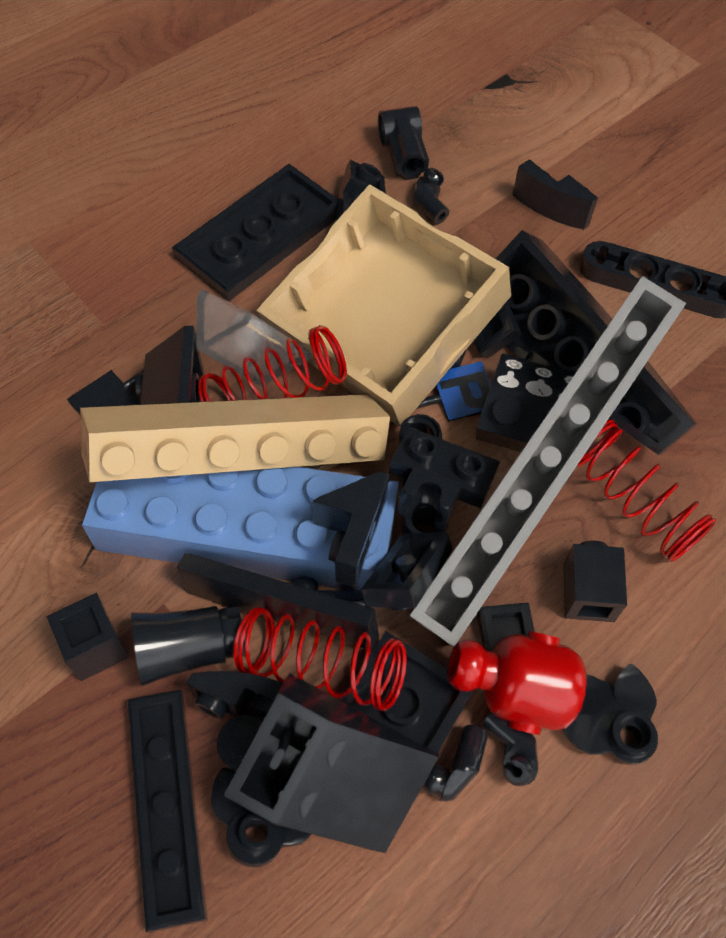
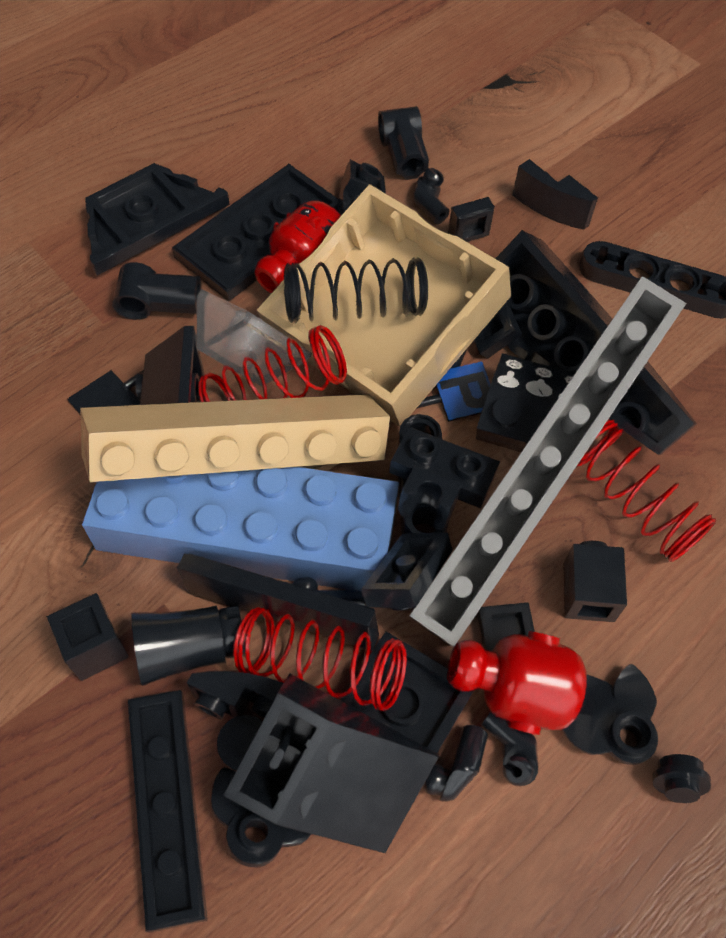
black slope [312,471,389,588] -> none
none -> black wing [85,163,230,276]
none -> black piece [112,262,202,320]
none -> red piece [255,200,341,293]
none -> black piece [284,257,428,323]
none -> black tile [448,197,495,242]
none -> black plate [653,754,711,803]

